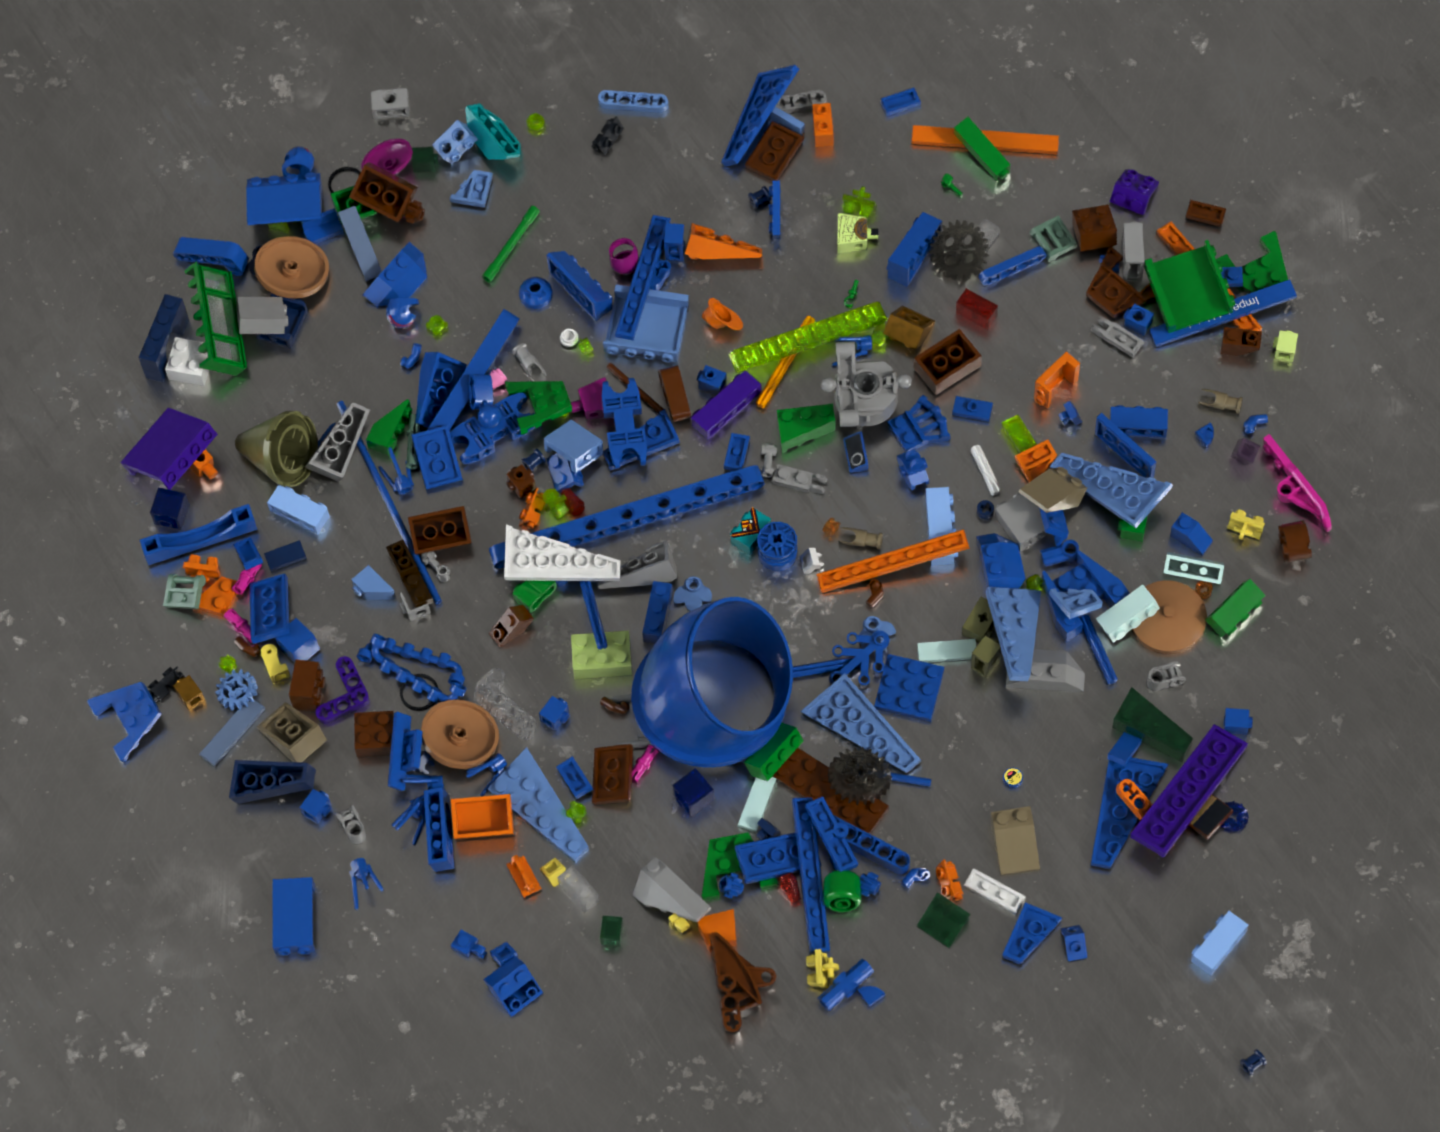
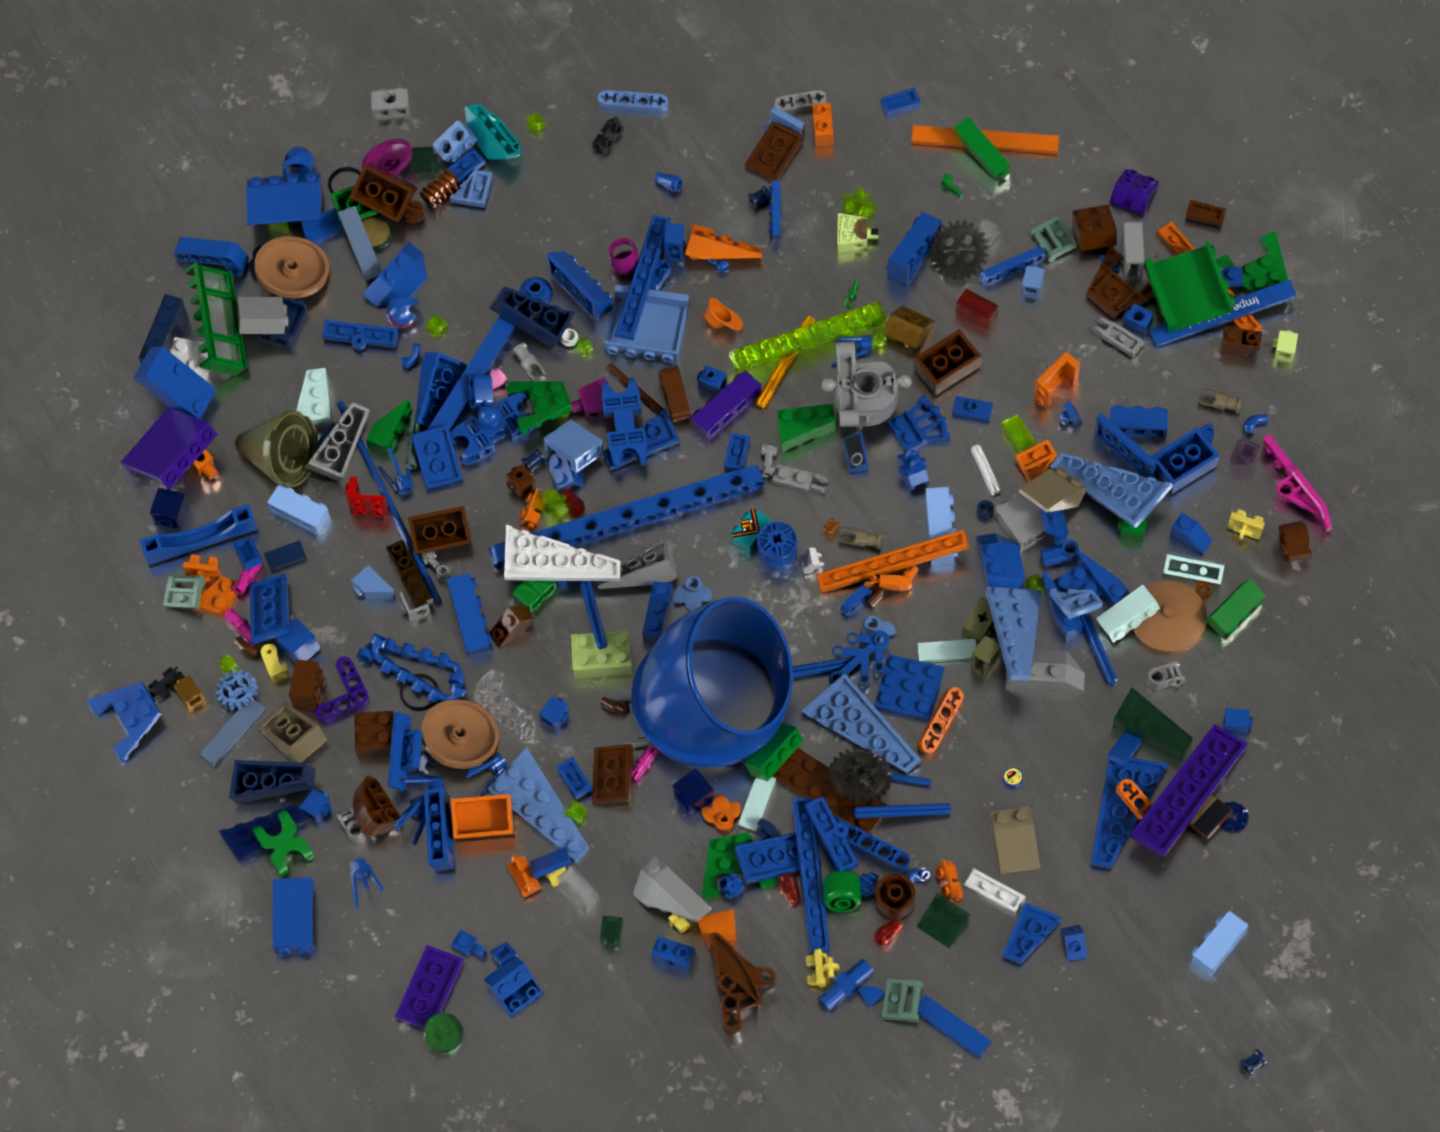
green piece [482,206,540,283] -> none
blue wing [721,65,799,166] -> none
none -> blue brick [133,346,217,419]
none -> clear blue wing [219,804,307,864]
none -> green piece [253,809,314,877]
none -> light aqua wedge [296,368,333,430]
none -> blue hinge [322,320,399,351]
none -> red bracket [345,477,388,517]
none -> reddish brown beam [353,776,400,836]
none -> pearl gold tile [362,216,392,251]
none -> dark purple plate [395,945,464,1030]
none -> dark orange piece [419,169,459,209]
none -> clear green tile [423,1012,463,1053]
none -> blue plate [447,149,485,185]
none -> blue wedge [447,573,492,656]
none -> dark blue wedge [489,286,575,349]
none -> blue tile [530,847,571,879]
none -> blue brick [651,936,696,974]
none -> blue cone [654,172,683,192]
none -> orange plate [701,794,741,831]
none -> blue hand [705,259,729,273]
none -> blue beam [840,584,872,616]
none -> blue axle [854,803,951,818]
none -> orange arm [864,565,918,592]
none -> clear red cone [873,918,903,946]
none -> reddish brown brick [875,873,915,920]
none -> sand green plate [882,979,924,1022]
none -> orange beam [917,687,964,754]
none -> blue tile [918,994,991,1058]
none -> medium blue brick [1021,266,1045,297]
none -> blue brick [1151,428,1220,494]

